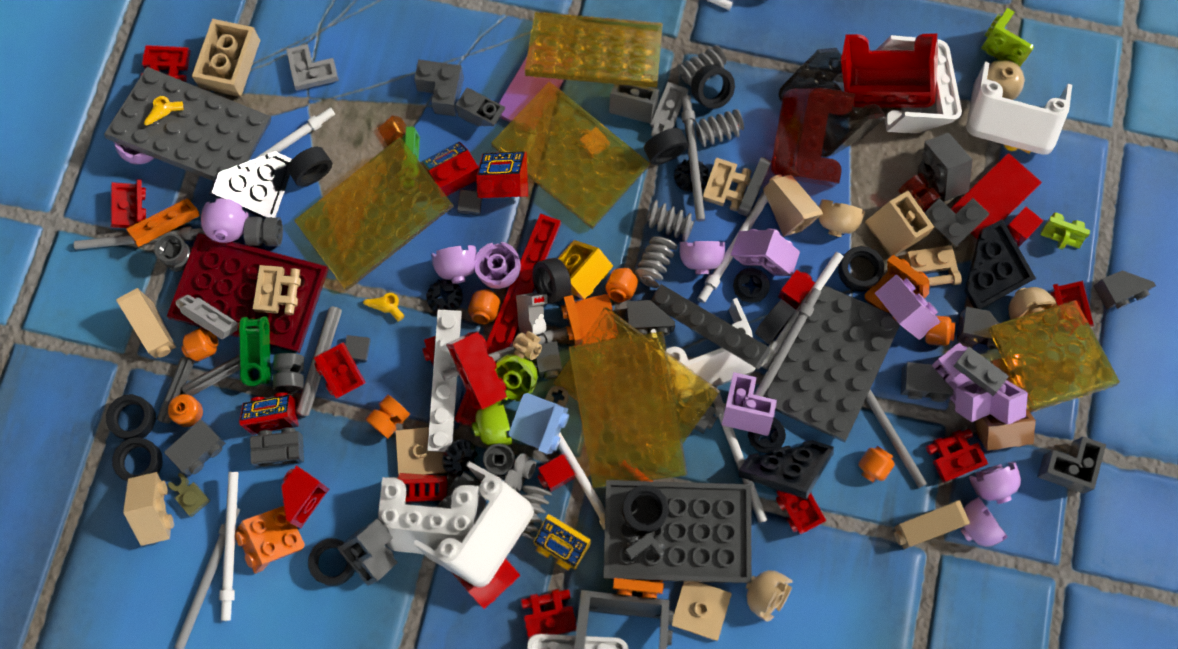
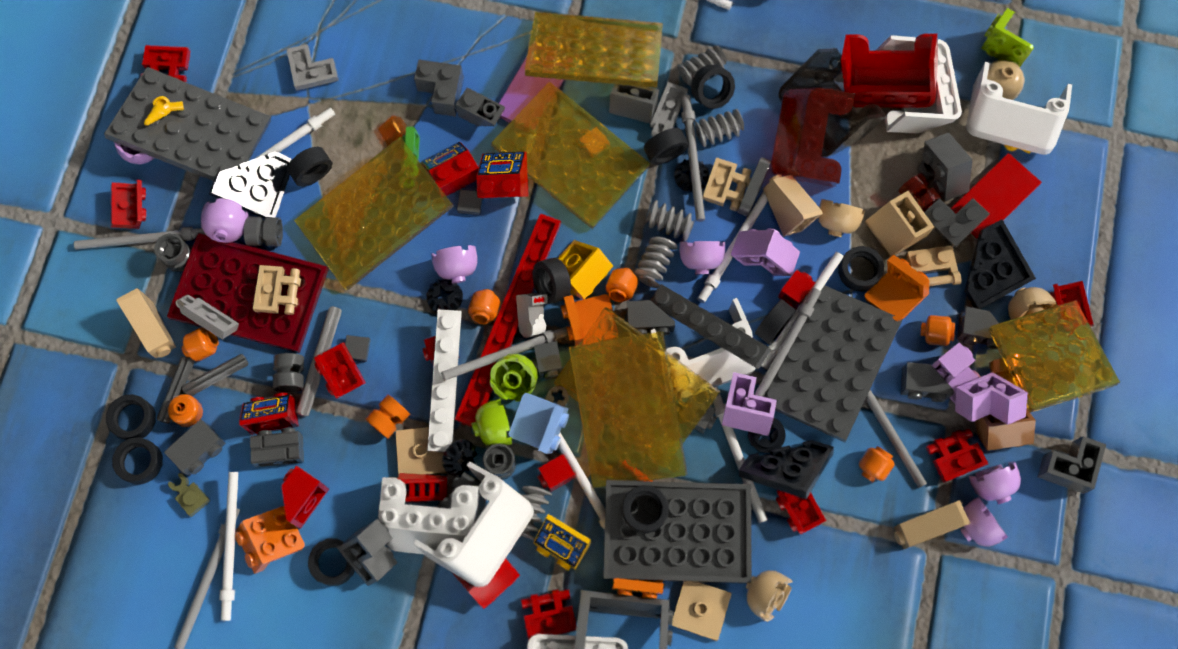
tan brick [123,472,174,546] -> none
orange plate [126,198,200,247] -> none
tan brick [192,19,260,97] -> none
green piece [239,316,272,386] -> none
yellow animal [363,293,405,322] -> none
red brick [446,332,507,410] -> none
lavender cylinder [474,242,521,289] -> none
light grey plate [505,453,536,493] -> none
tan gear [513,331,542,360] -> none
dark grey bracket [625,533,665,561] -> none
black gear [733,268,770,304] -> none
lavender brick [875,275,941,340] -> none
dark grey plate [953,347,1009,396] -> none
red brick [1007,206,1044,247] -> none
lime hips [1040,212,1090,250] -> none
dark grey slope [1094,270,1156,310] -> none

